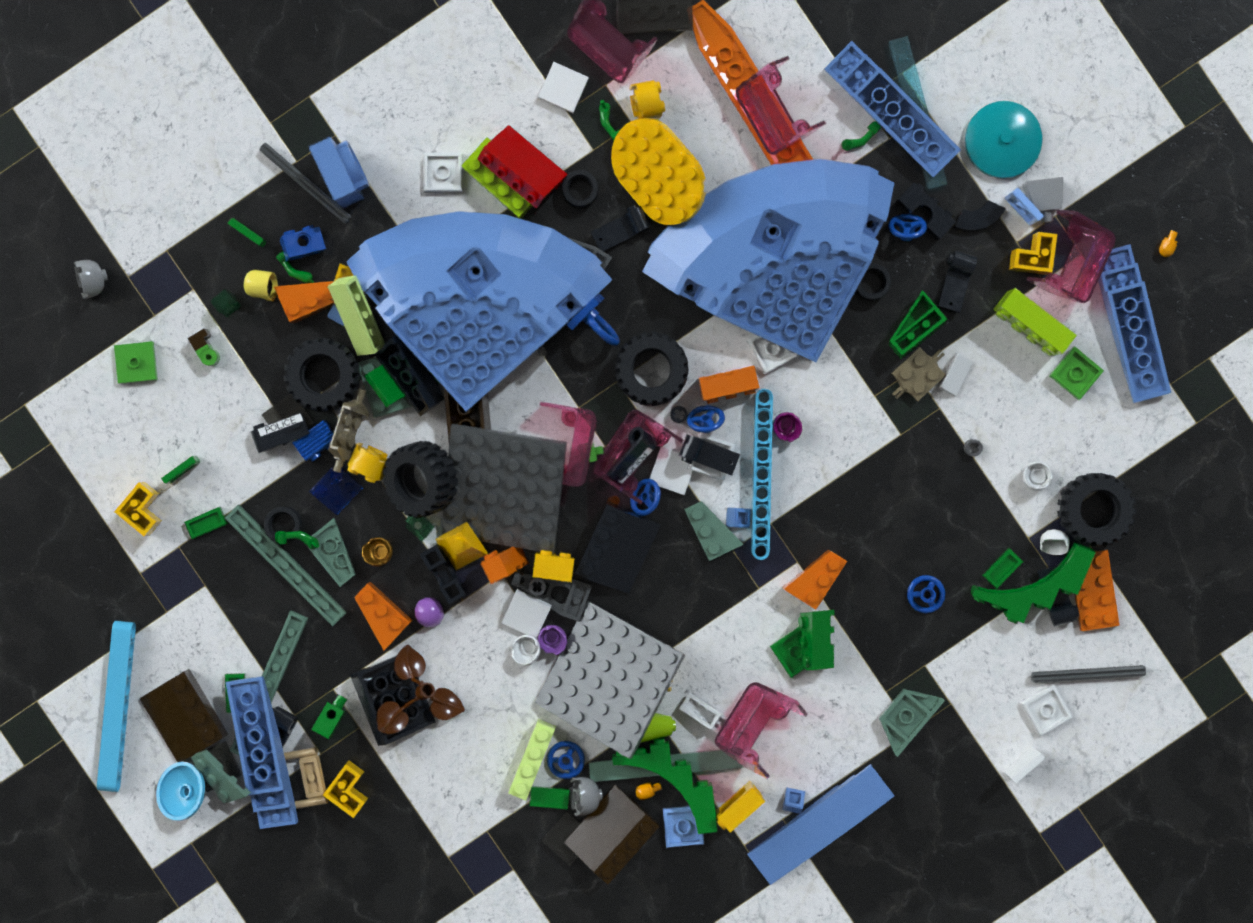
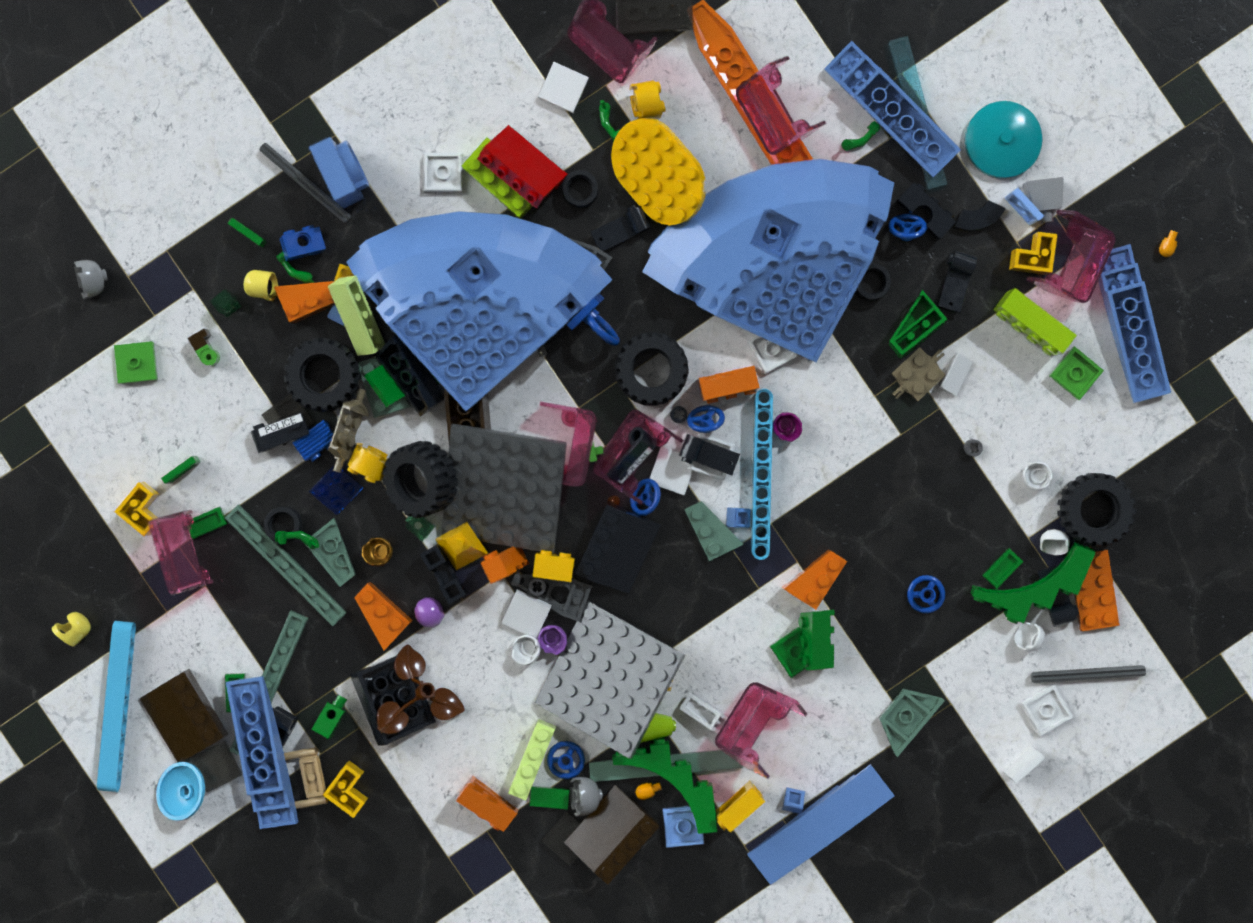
sand green wing [191,750,251,804] -> none
none -> light yellow helmet [52,612,91,647]
none -> clear pink windscreen [149,510,214,595]
none -> orange wedge [456,776,518,832]
none -> white hair [1014,622,1045,652]

